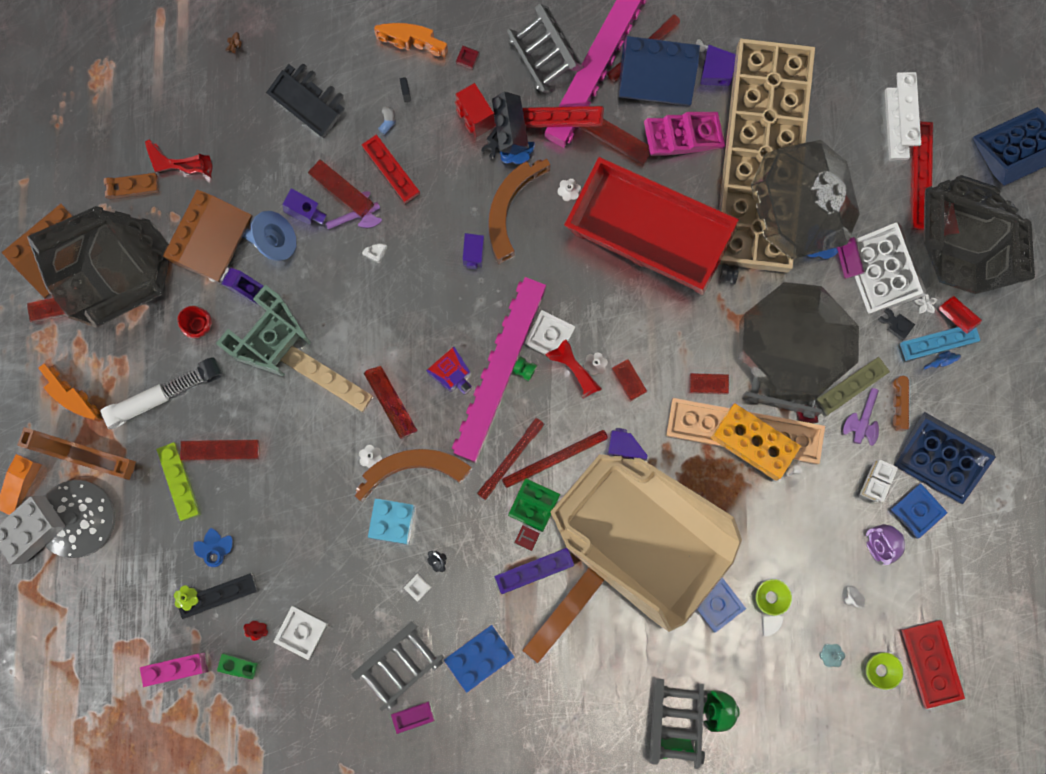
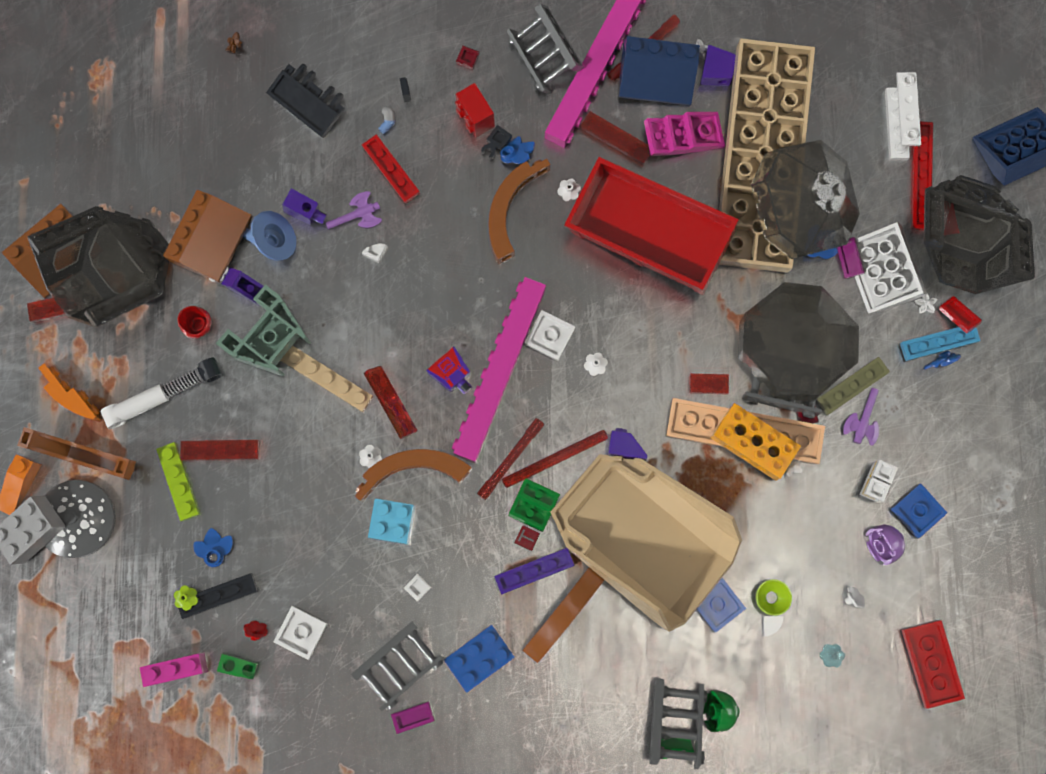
dark orange plate [103,173,159,199] -> none
red animal [145,139,212,178] -> none
clear red plate [307,159,374,218] -> none
orange slope [374,23,448,57] -> none
black plant [427,551,447,572] -> none
dark purple slope [463,233,485,269] -> none
black brick [492,91,529,155] -> none
red tile [495,106,604,128] -> none
green wheel [512,356,538,382] -> none
red animal [545,339,603,399] -> none
clear red plate [611,359,648,402] -> none
black wheel [720,264,739,285] -> none
lime piece [866,653,903,690] -> none
black plate [878,308,915,341] -> none
dark orange plate [892,375,909,432] -> none
dark blue slope [894,412,996,504] -> none

